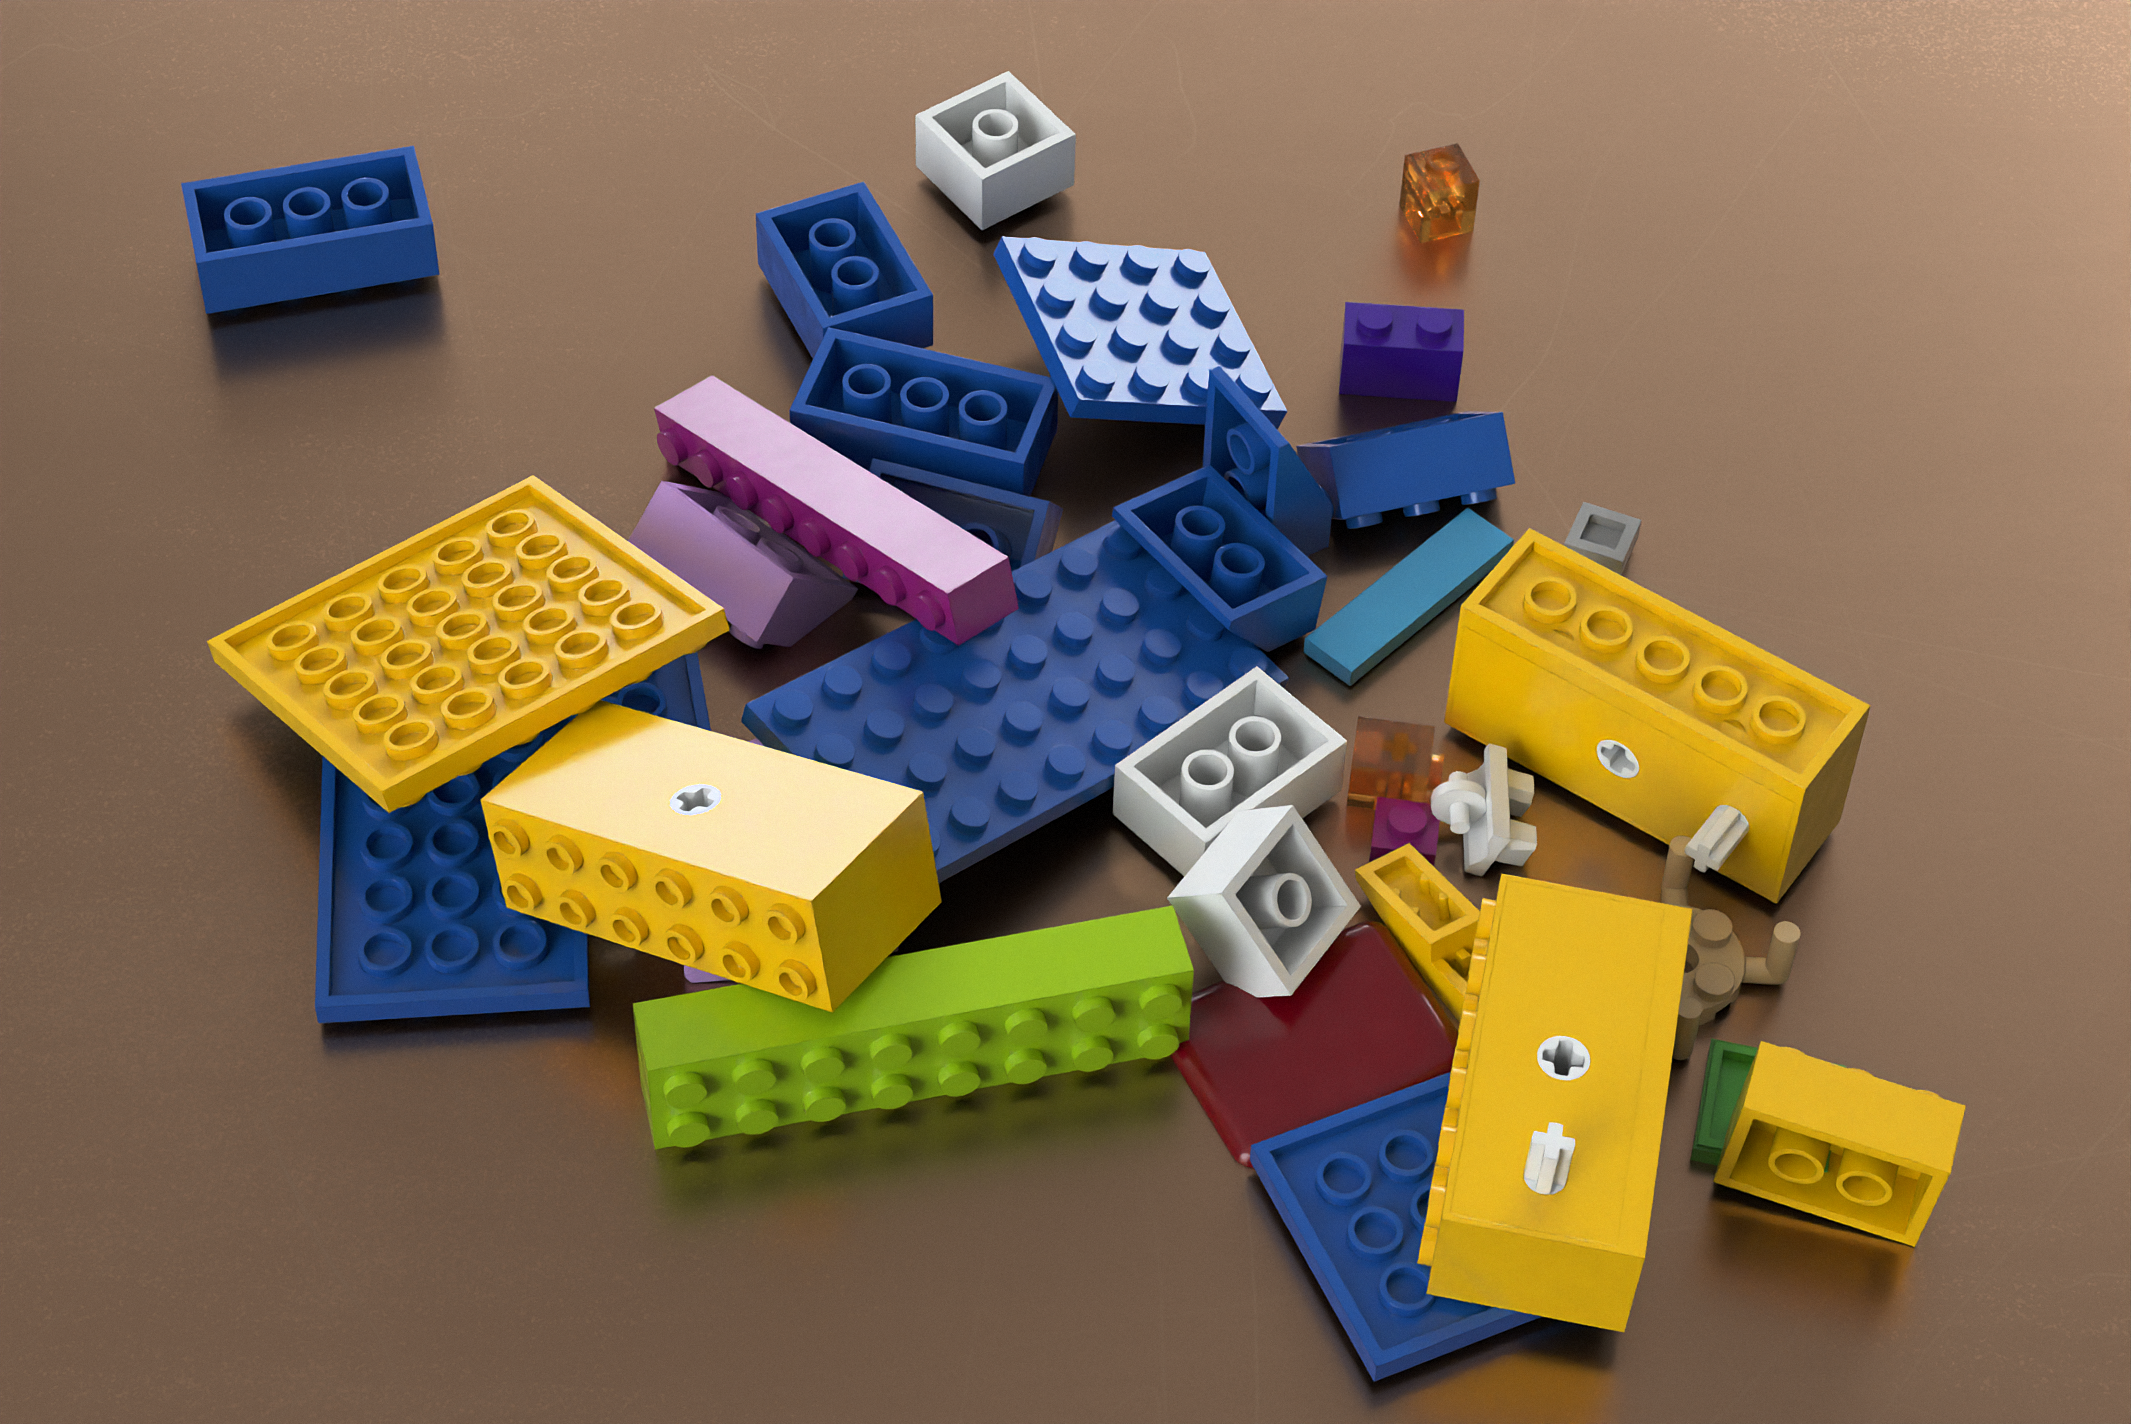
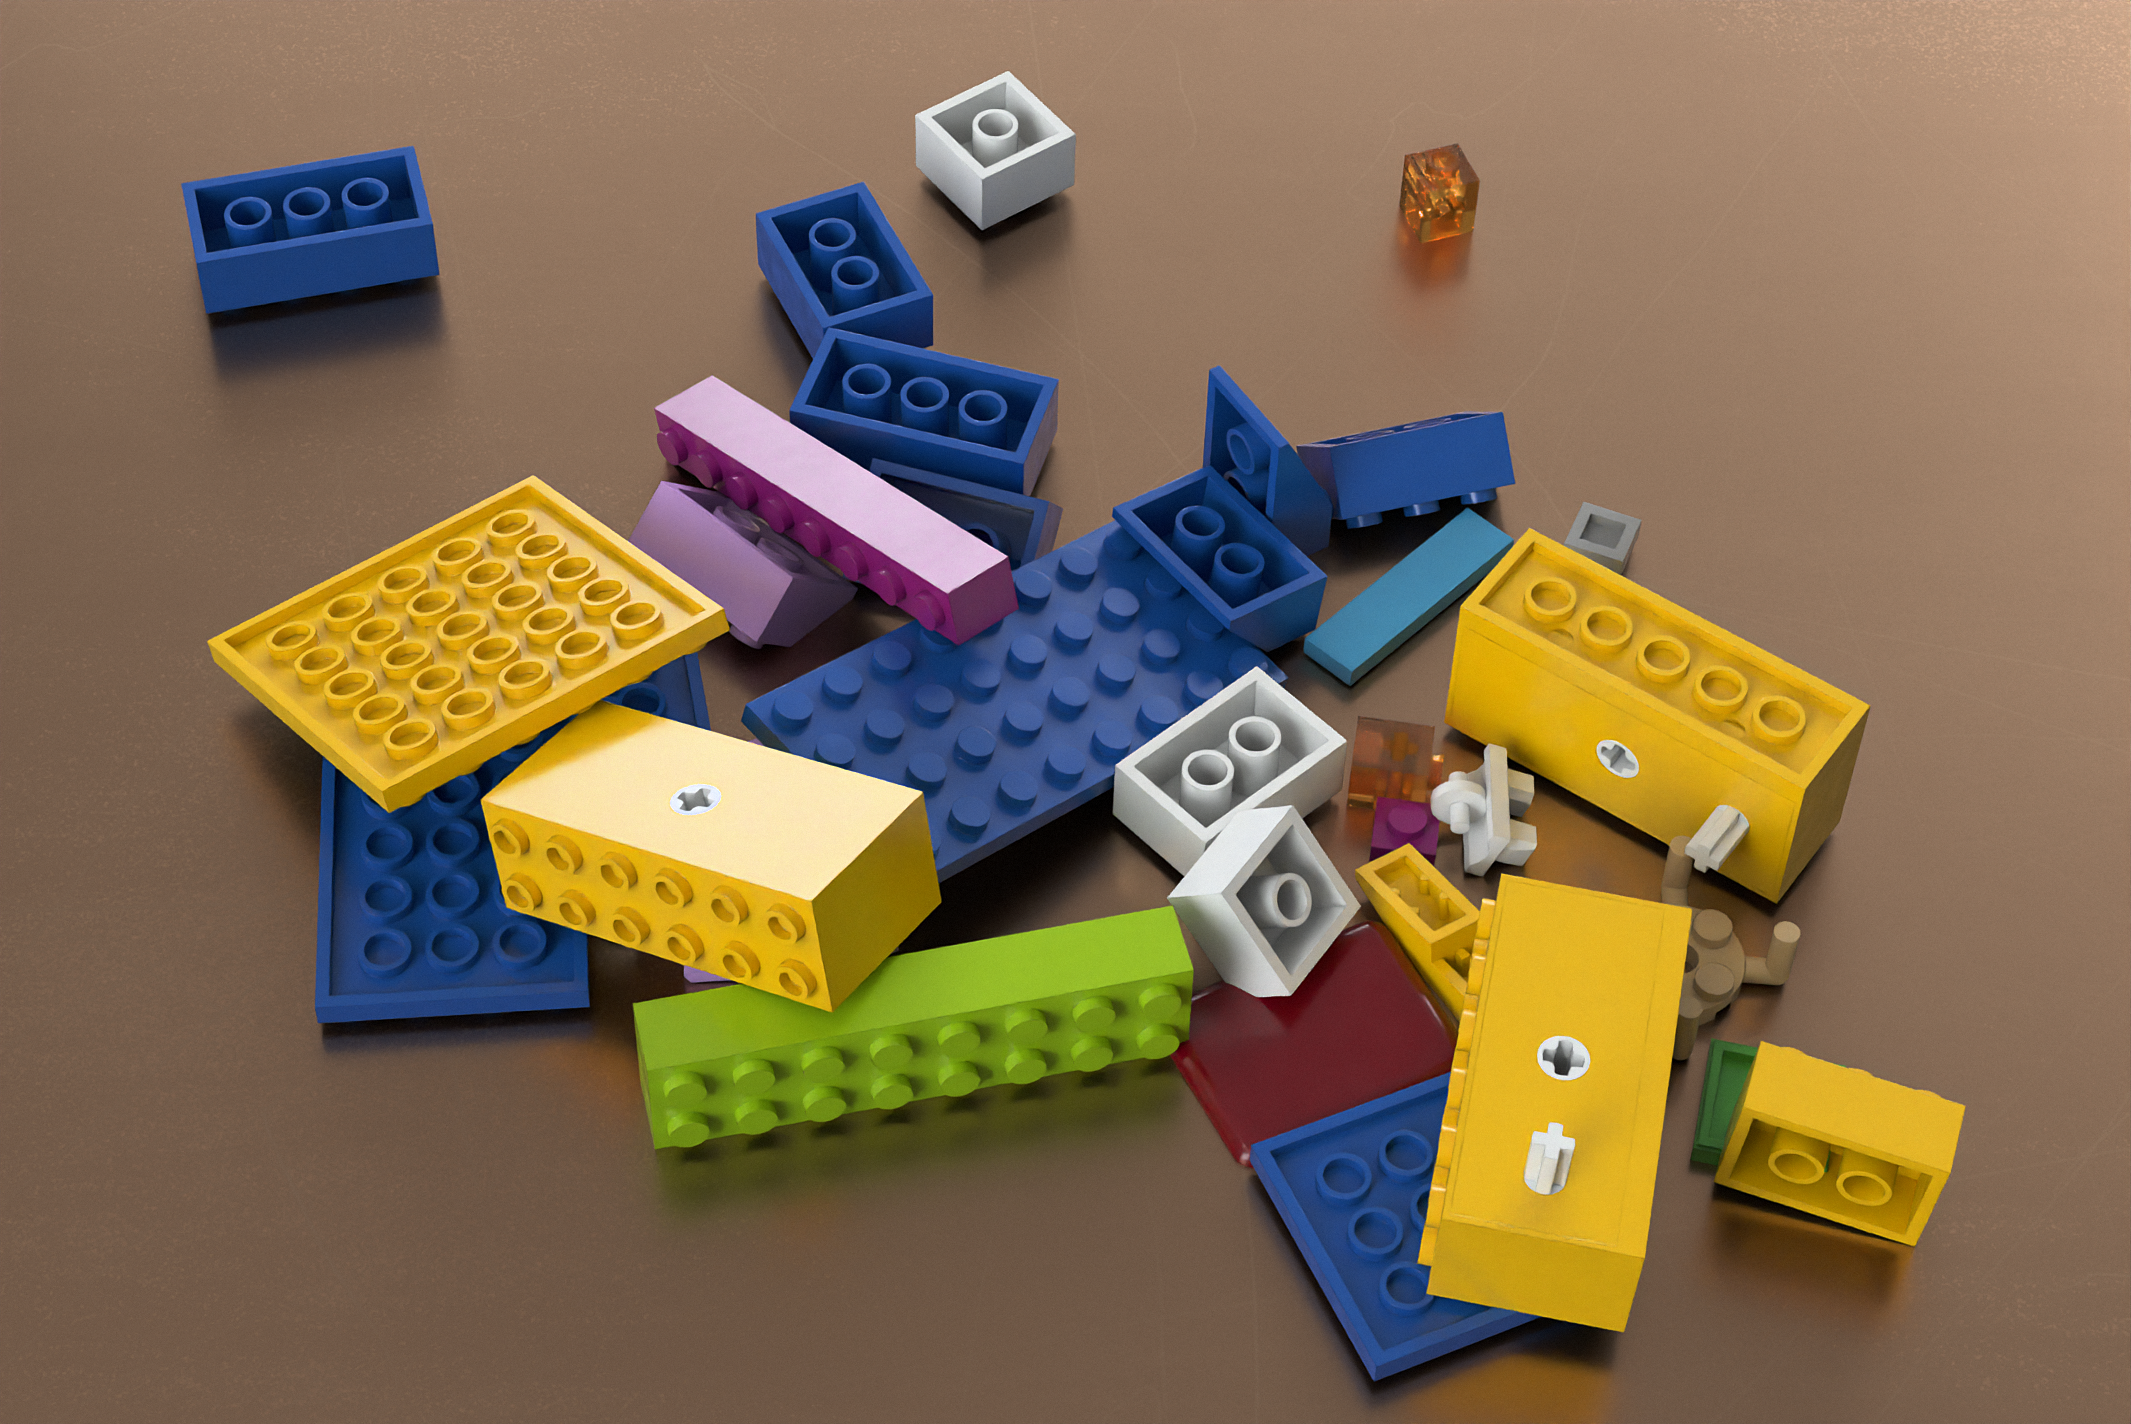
plate [993,236,1287,429] -> none
dark purple brick [1339,302,1464,402] -> none

